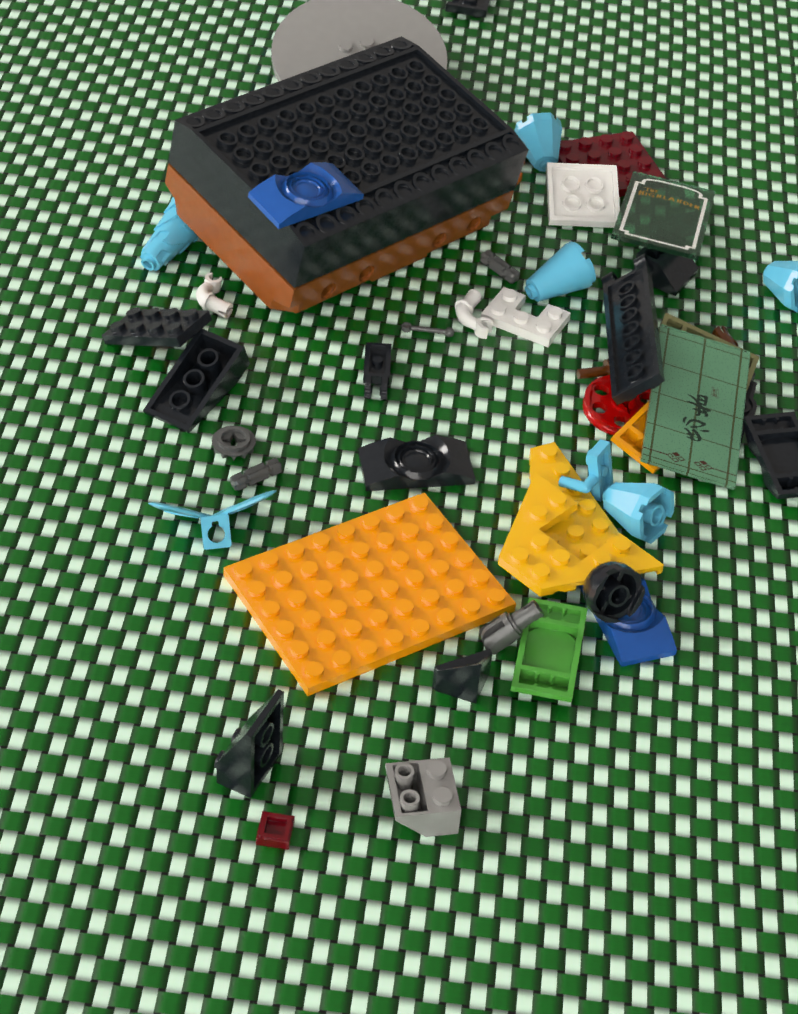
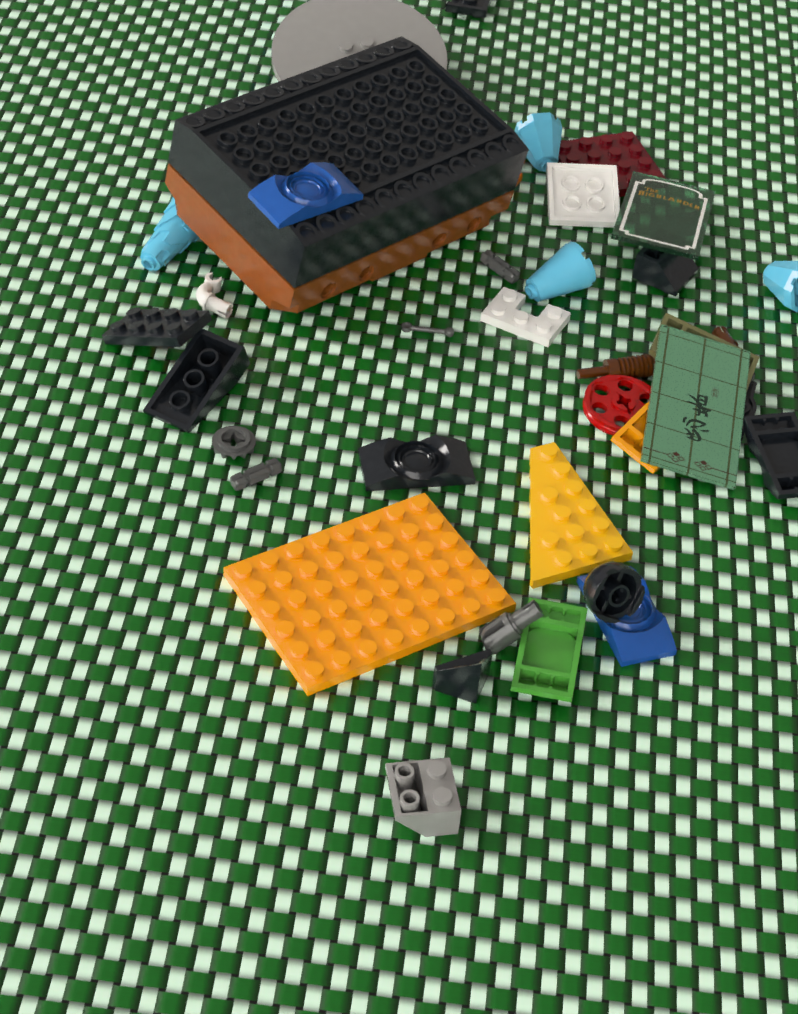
medium azure piece [148,490,276,550] -> none
black slope [214,689,284,798] -> none
dark red tile [256,811,295,850] -> none
black hinge [363,342,392,400] -> none
white piece [455,289,494,339] -> none
yellow wing [498,473,664,597] -> none
medium azure plate [558,439,613,502] -> none
black hinge [601,254,665,405] -> none
medium azure cone [602,482,674,544] -> none

